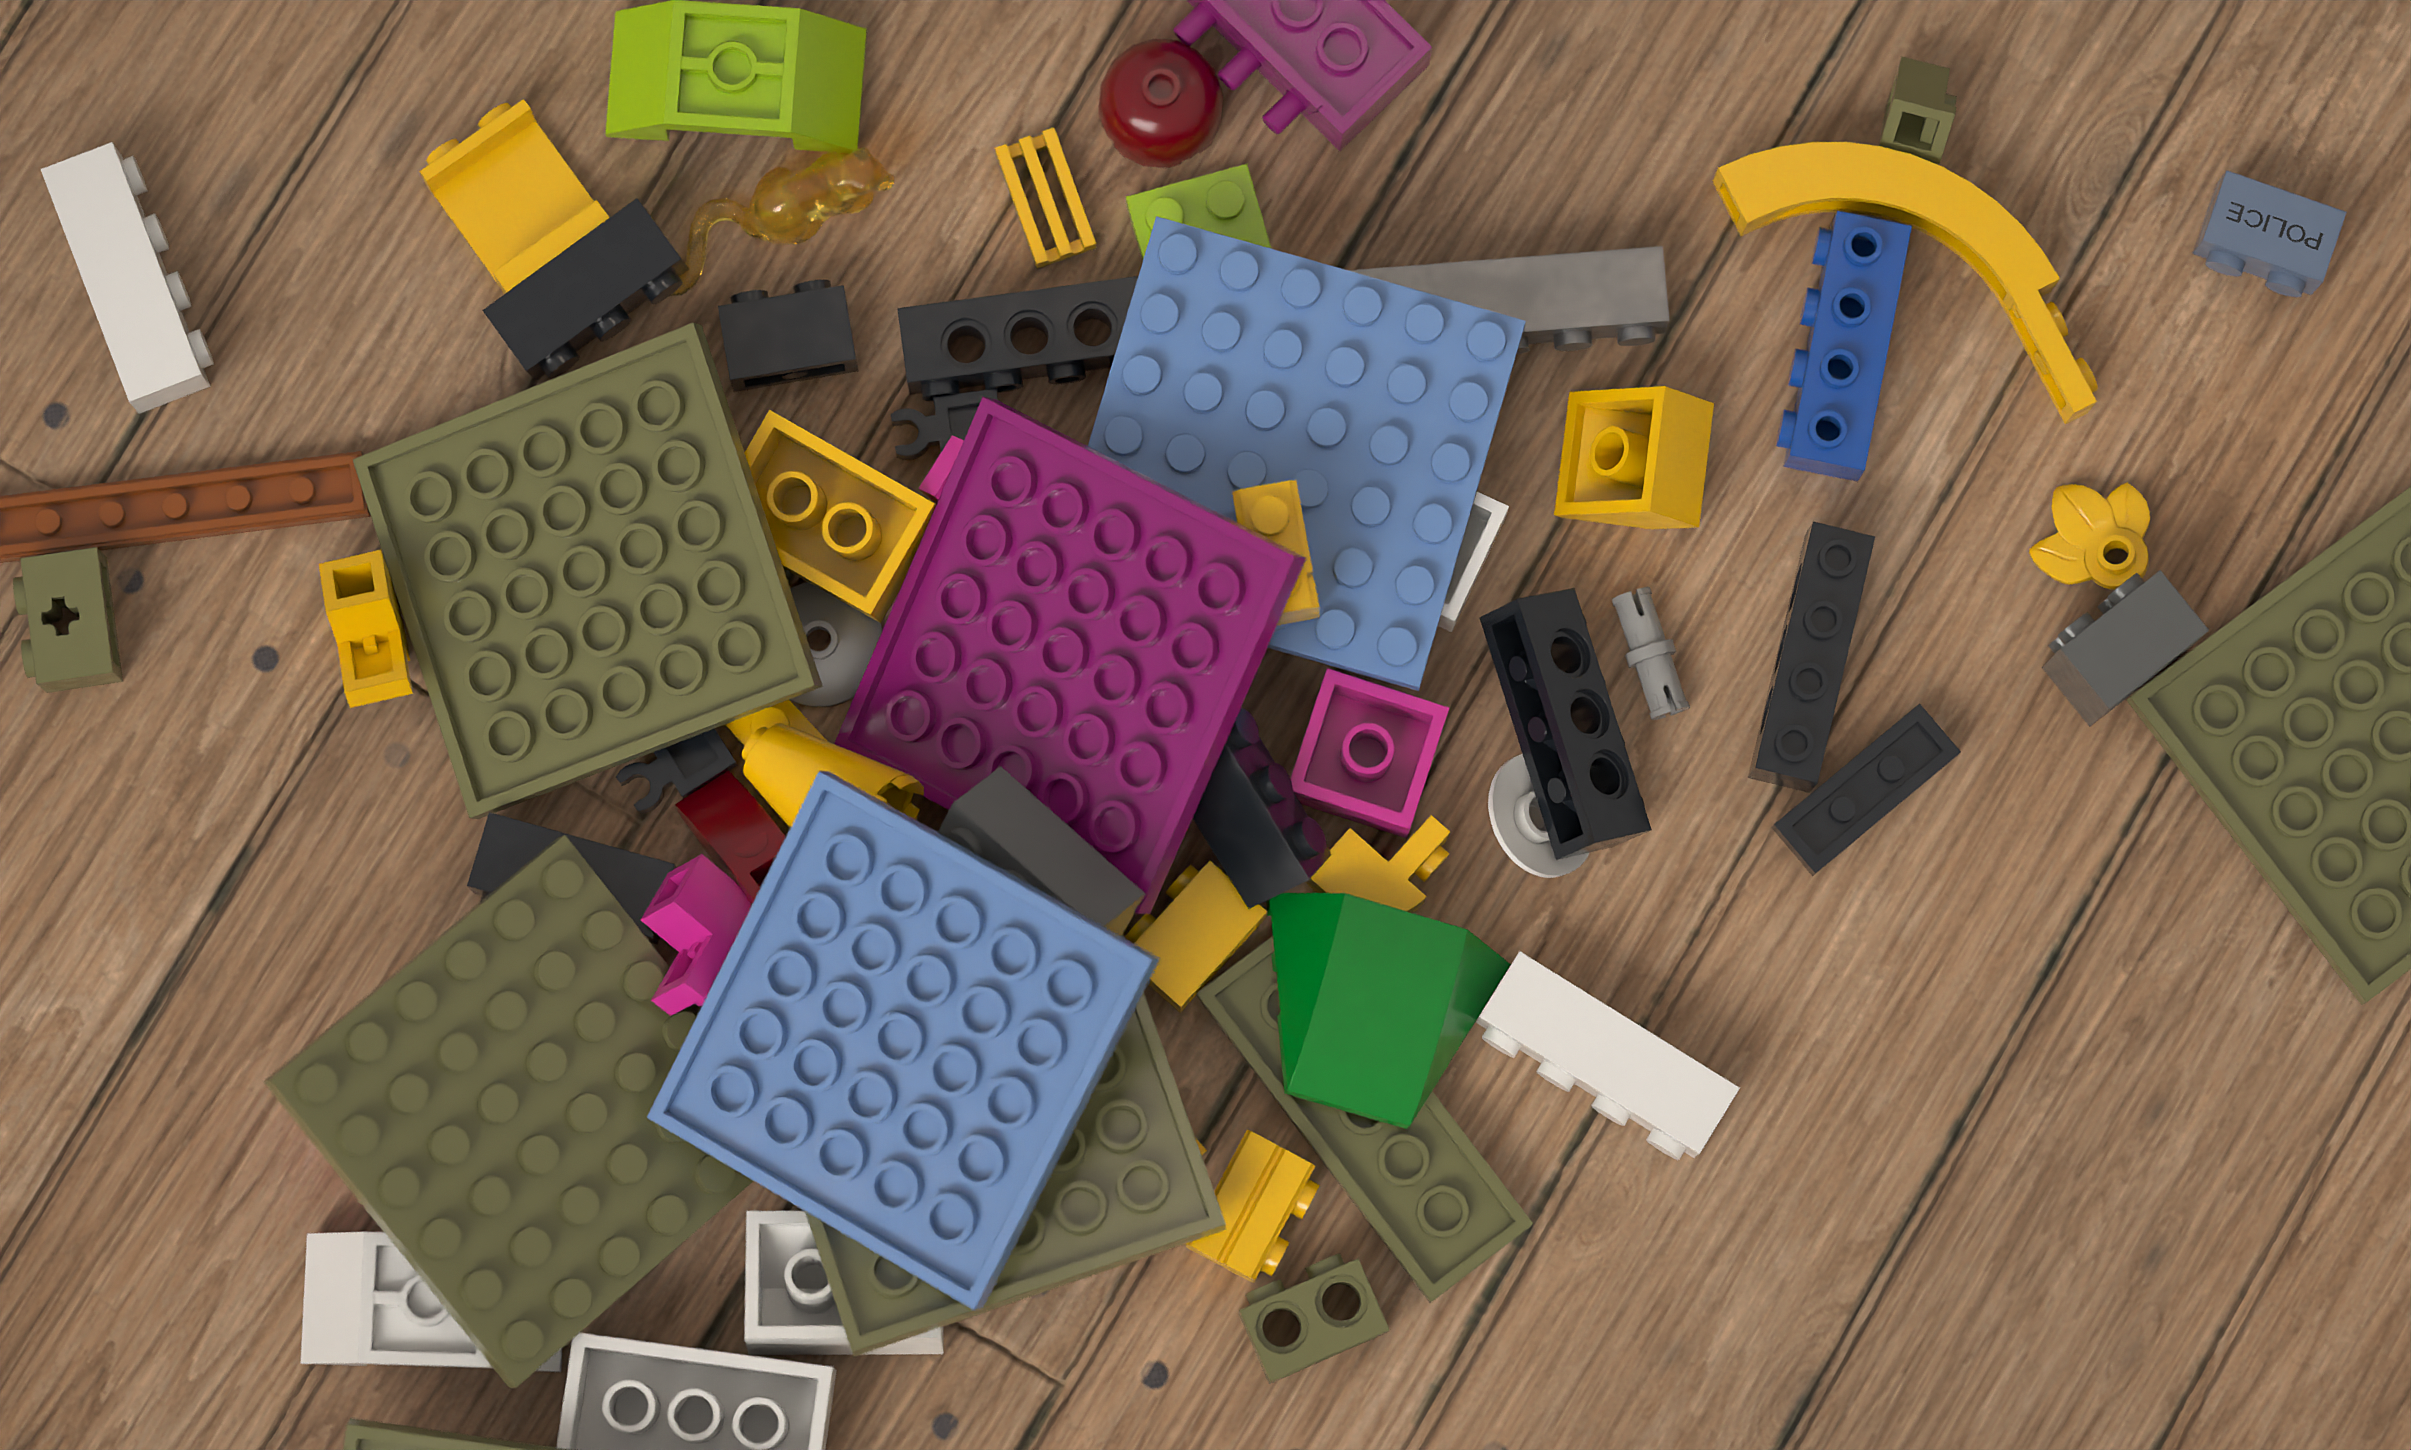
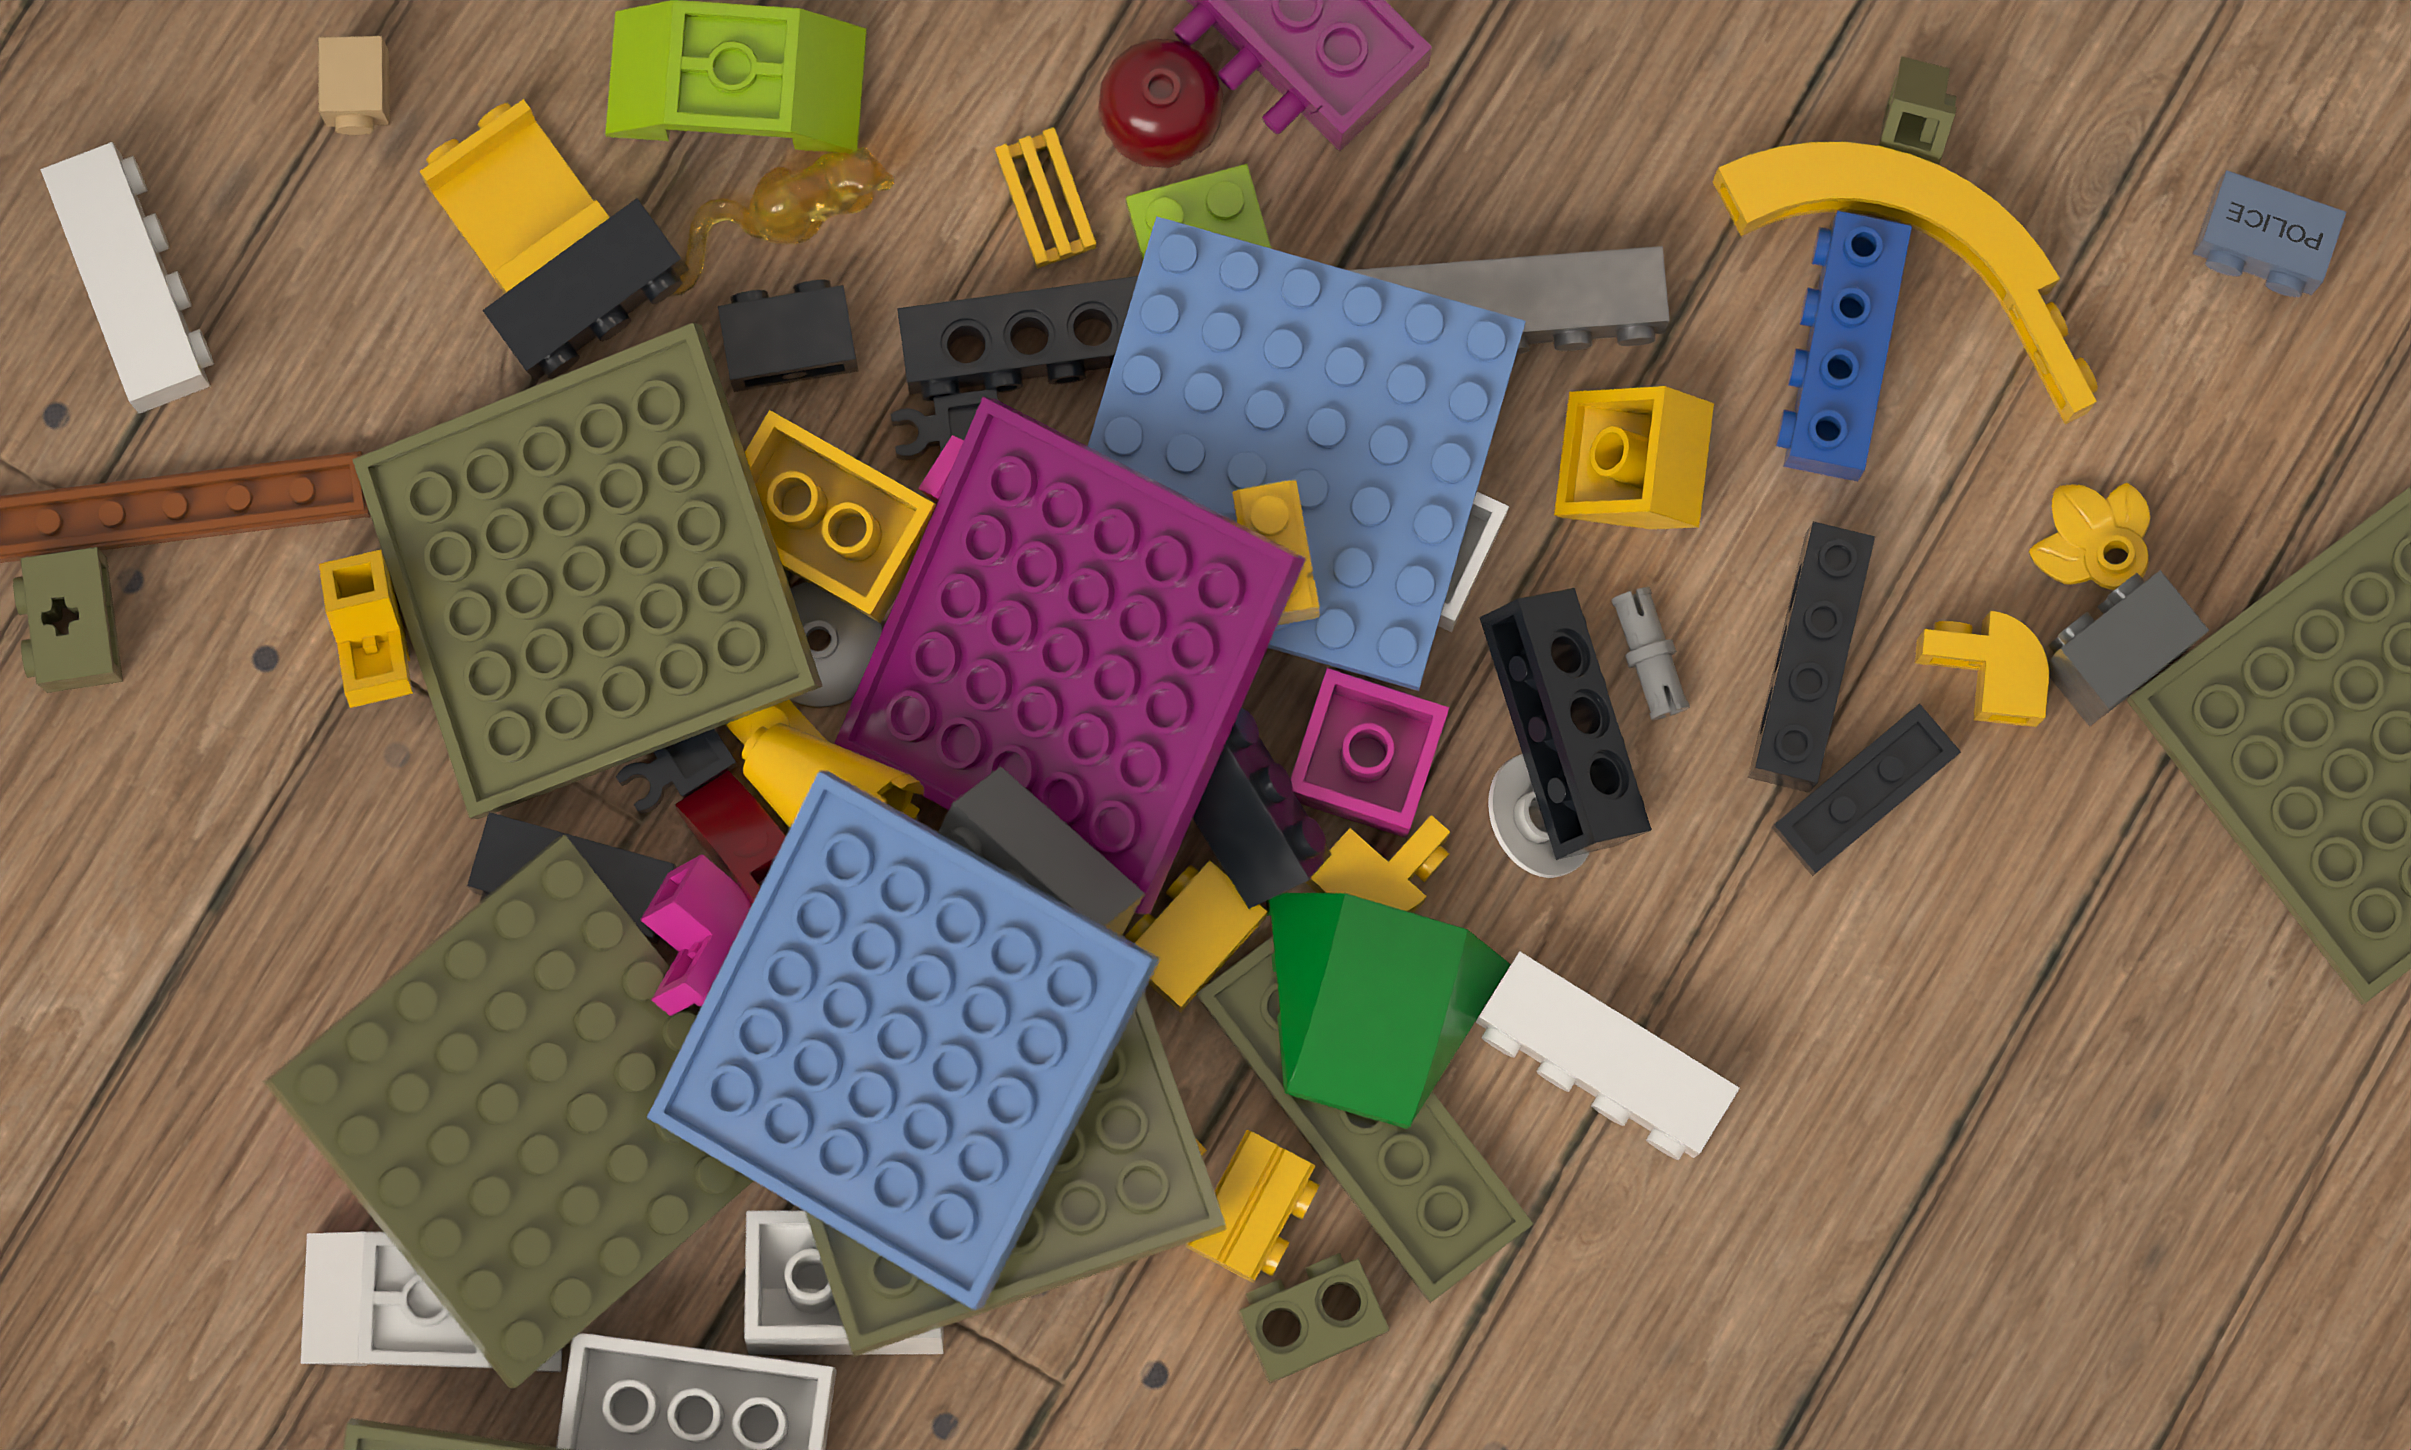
none -> tan brick [318,36,390,135]
none -> yellow brick [1915,611,2049,727]

